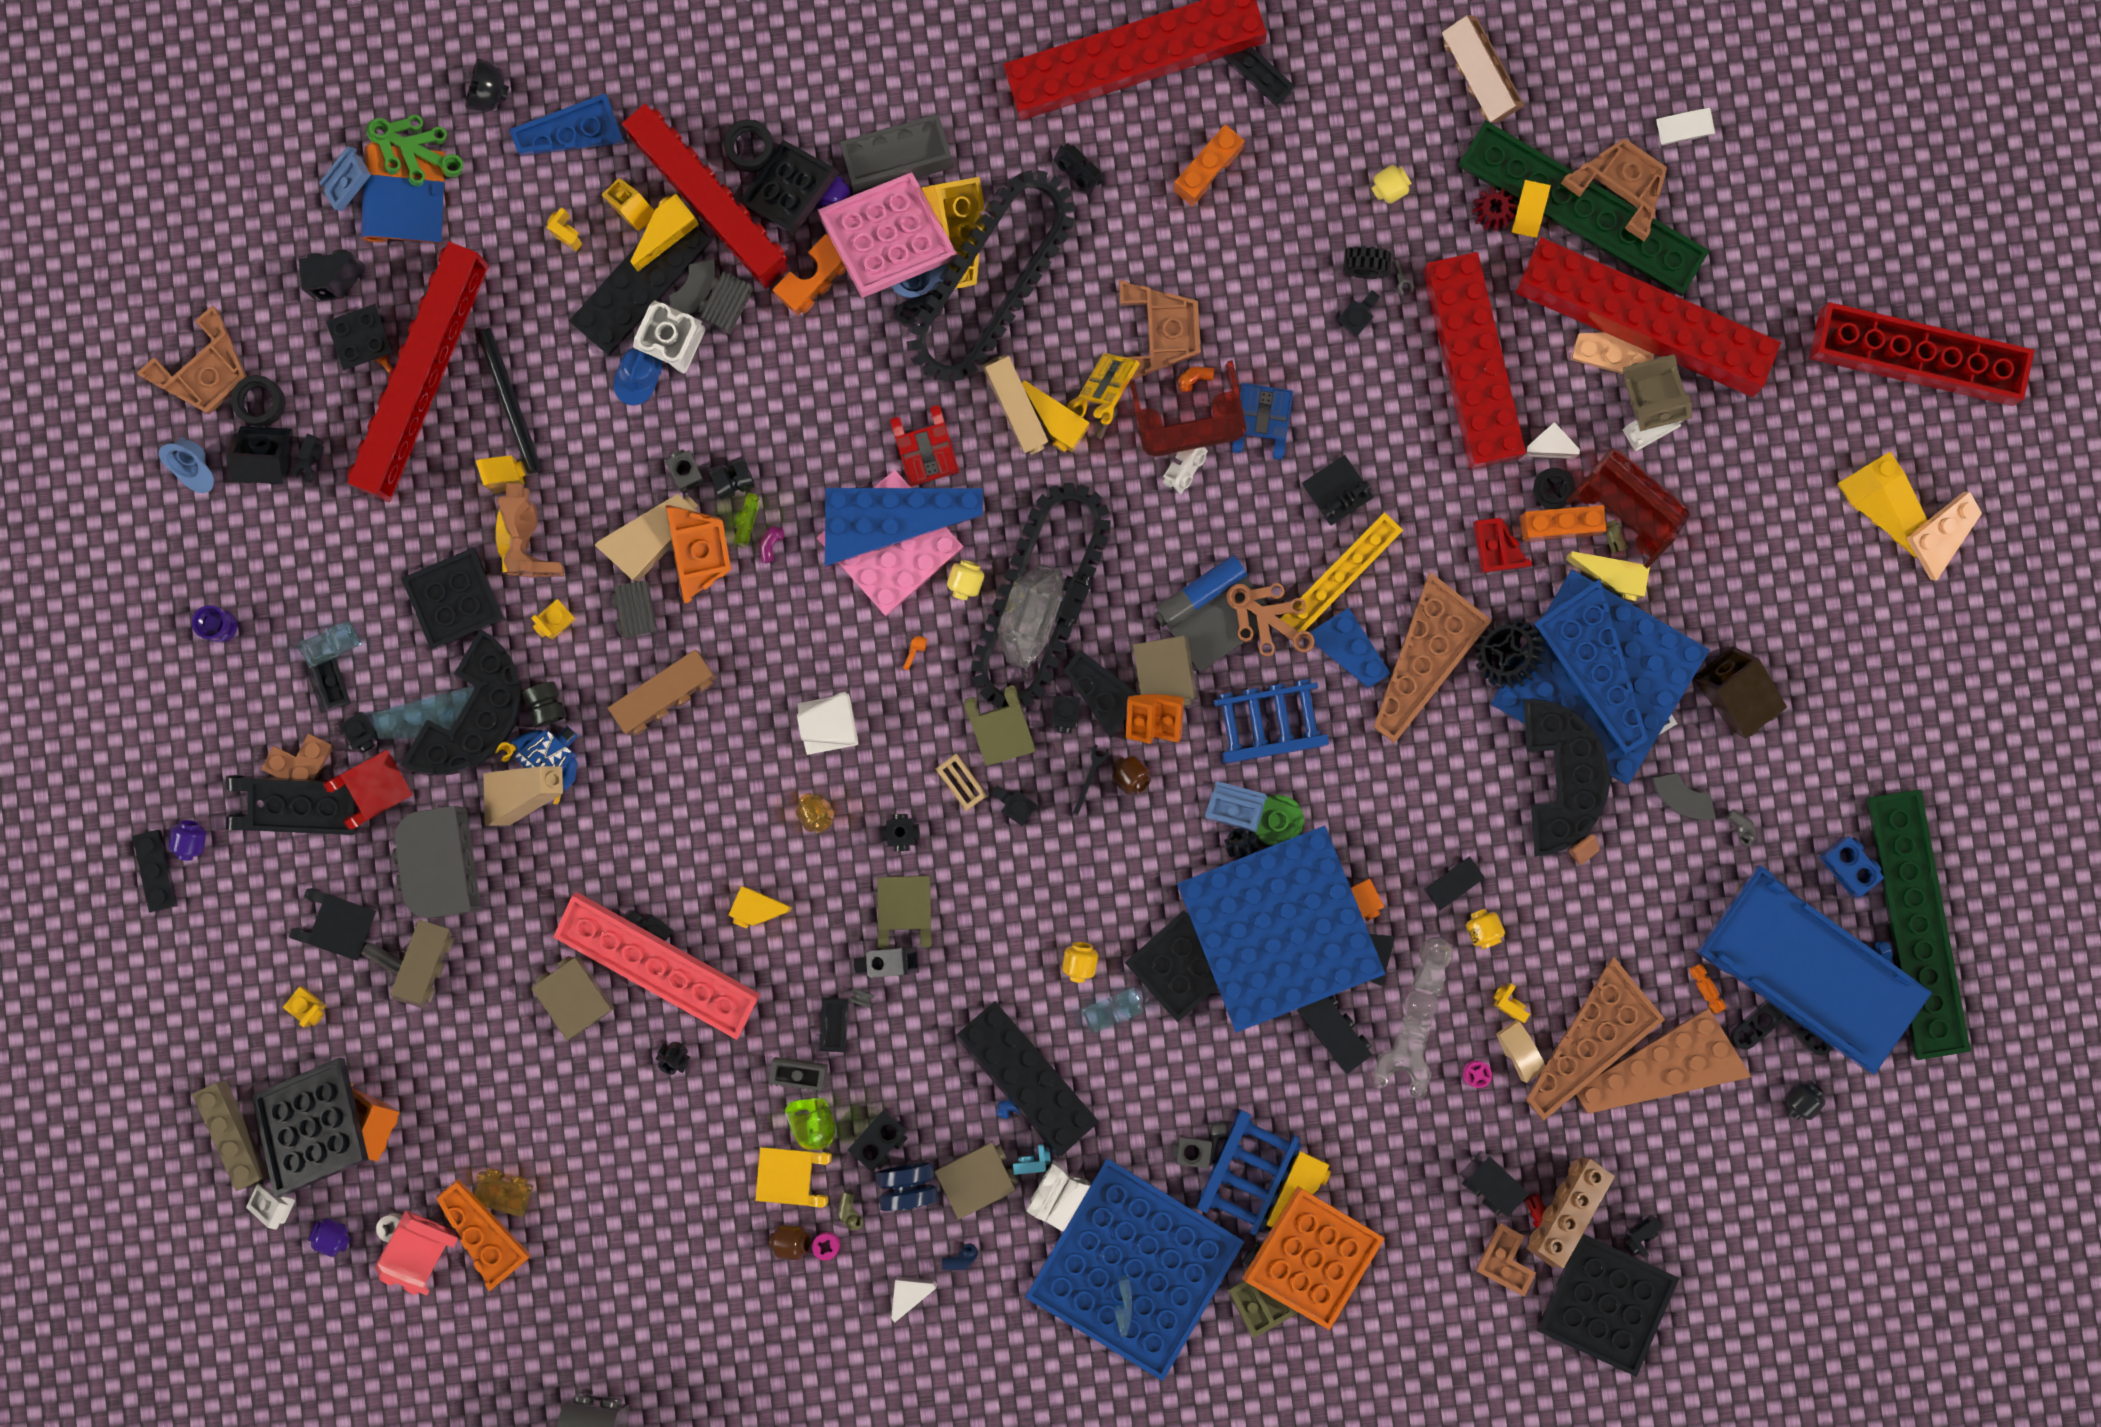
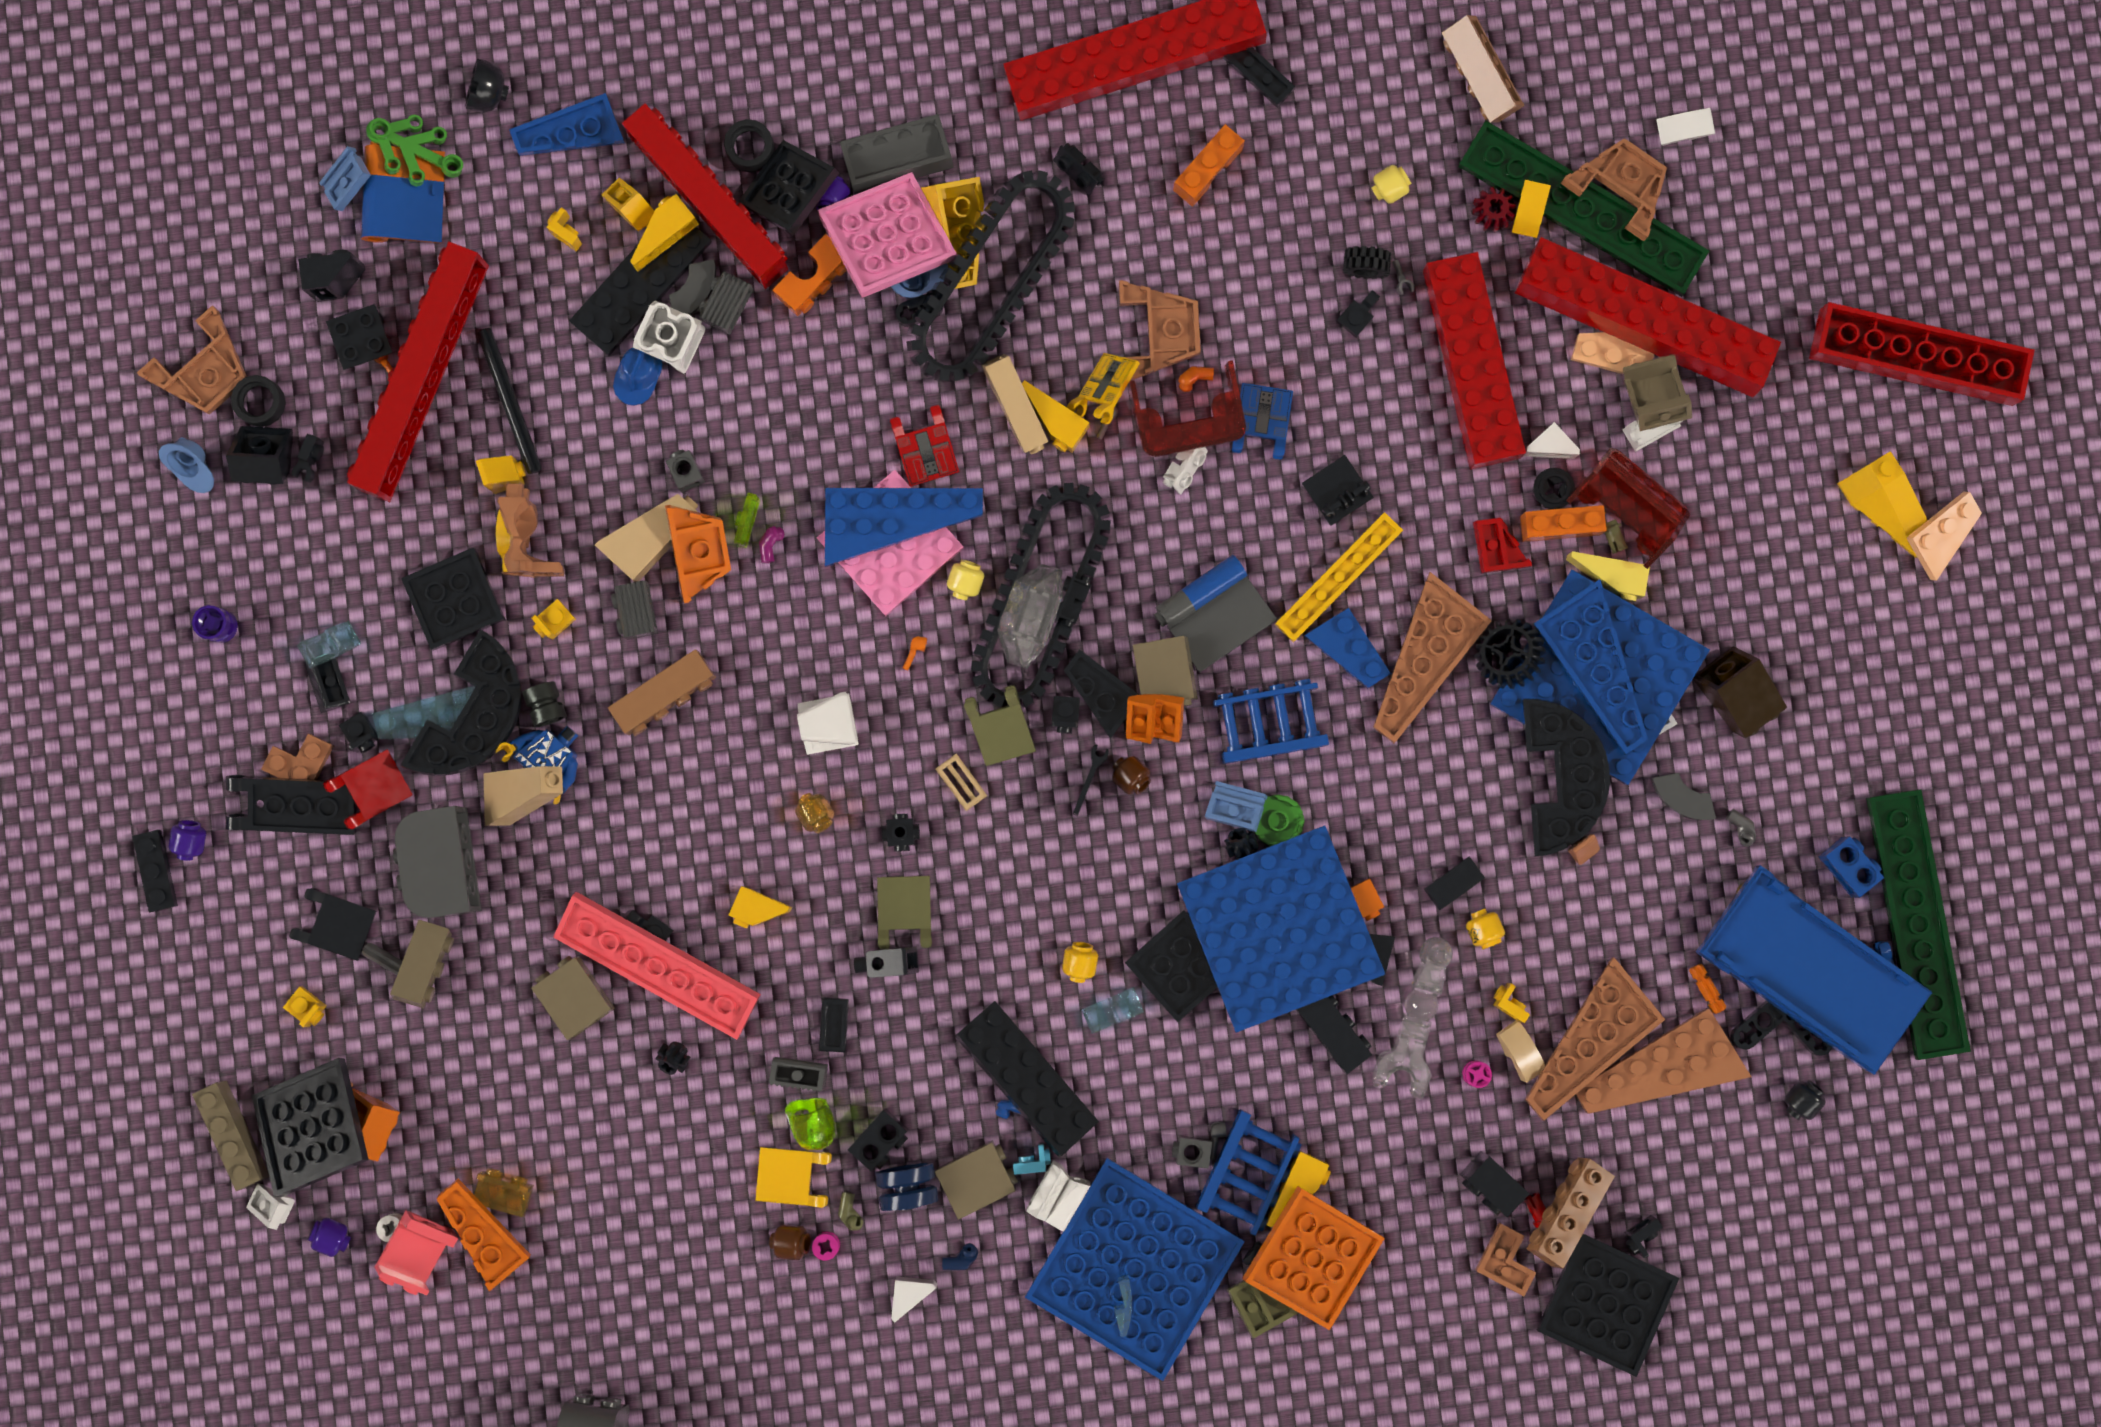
black wheel [709,456,755,501] -> none
dark grey bush [848,988,875,1008] -> none
black plate [991,785,1038,826] -> none
nougat plant [1227,583,1315,657] -> none

